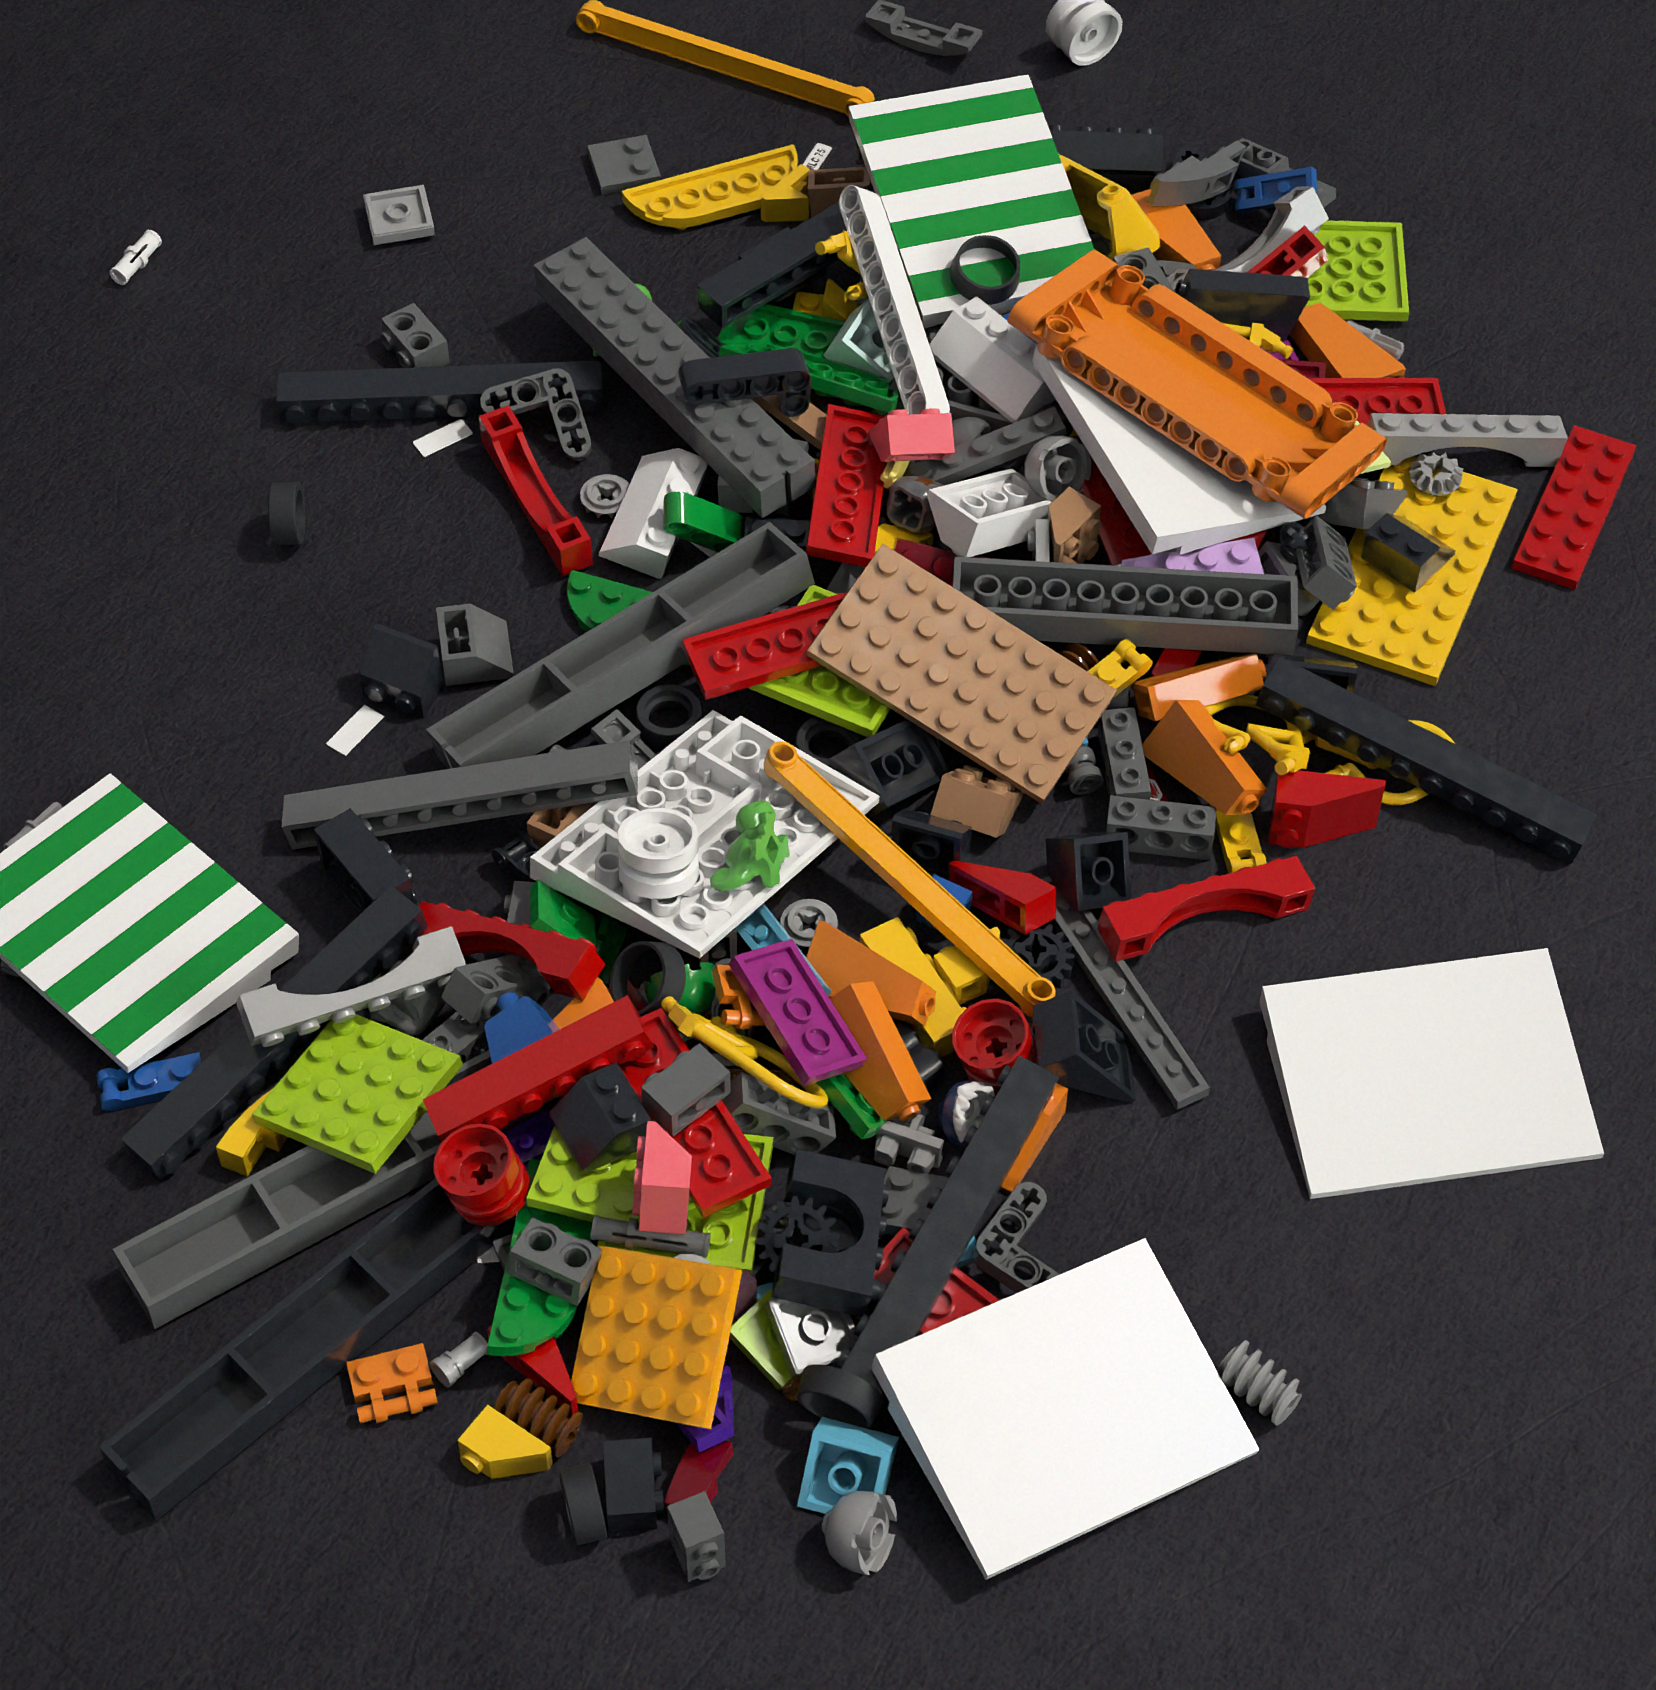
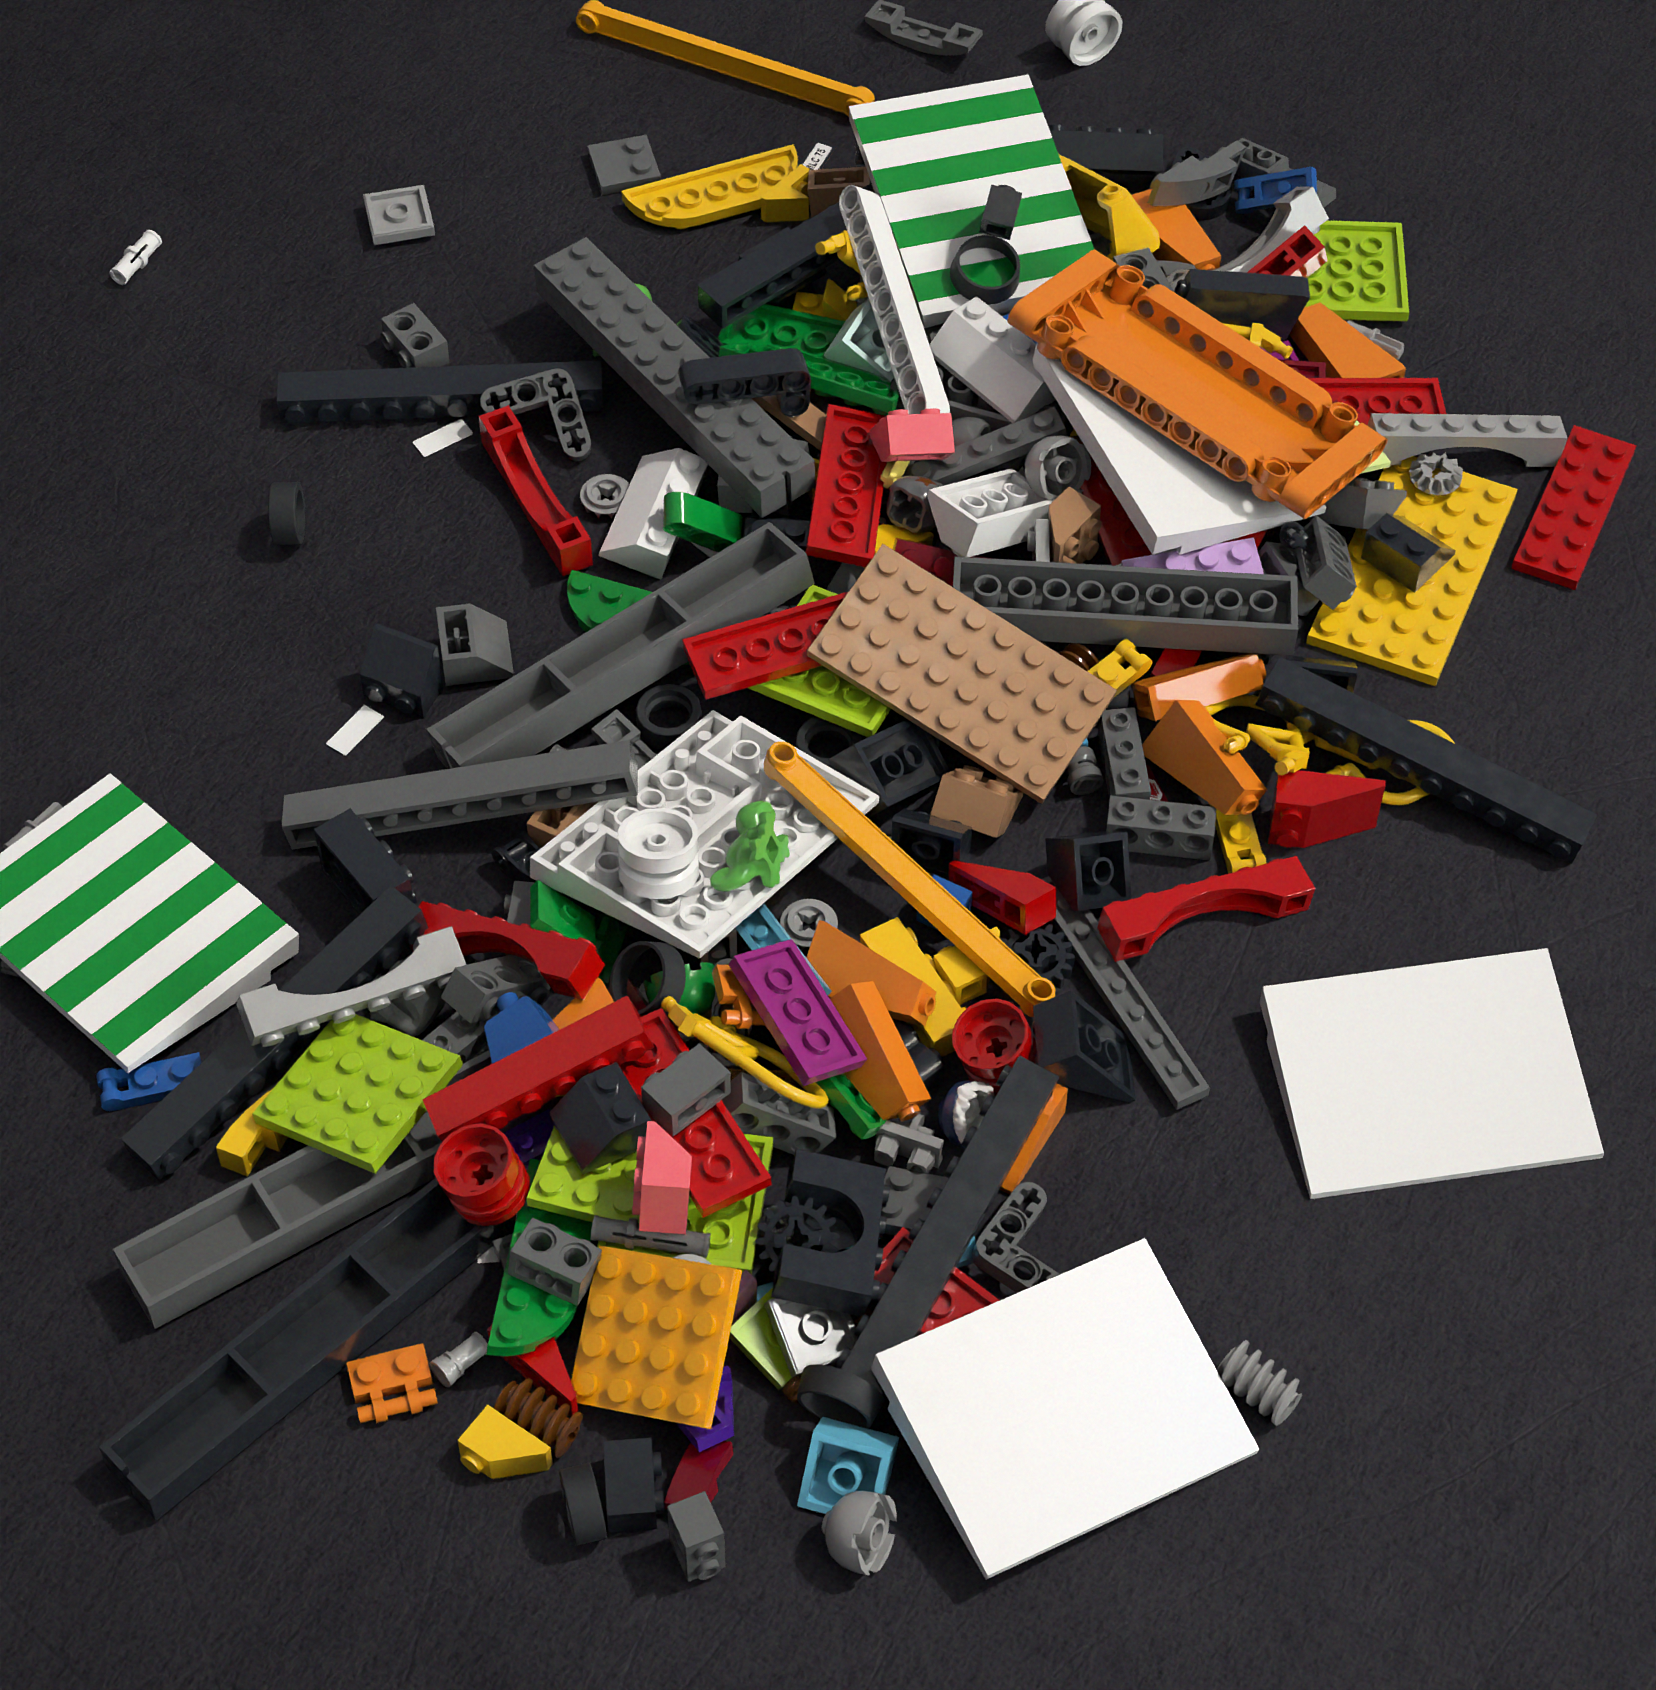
none -> black slope [979,184,1023,240]

